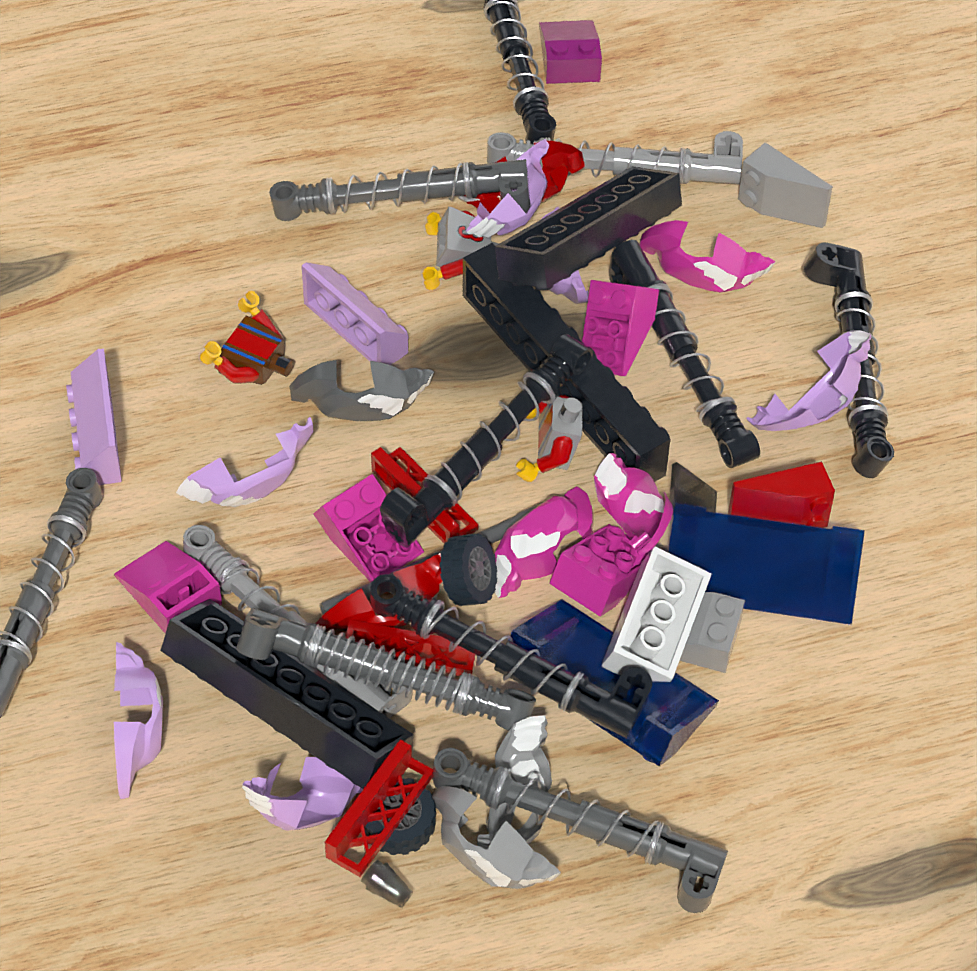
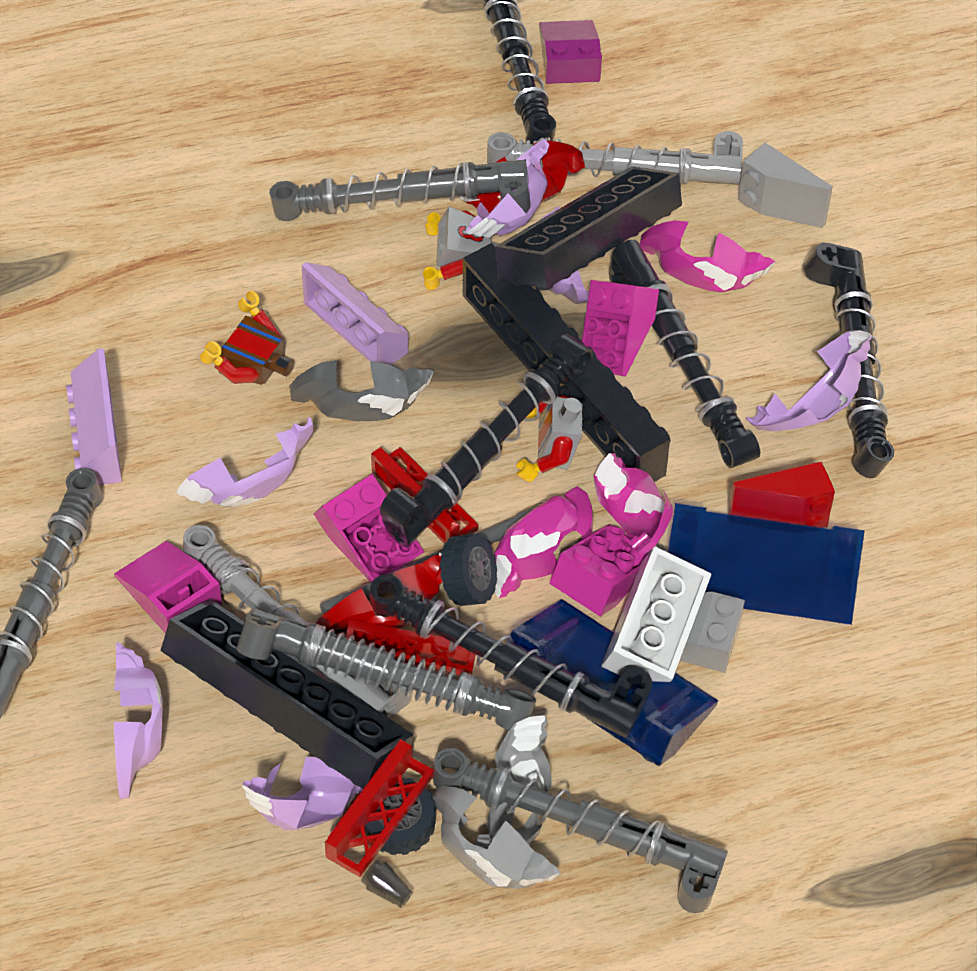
clear smoke slope [668,462,717,518] -> none

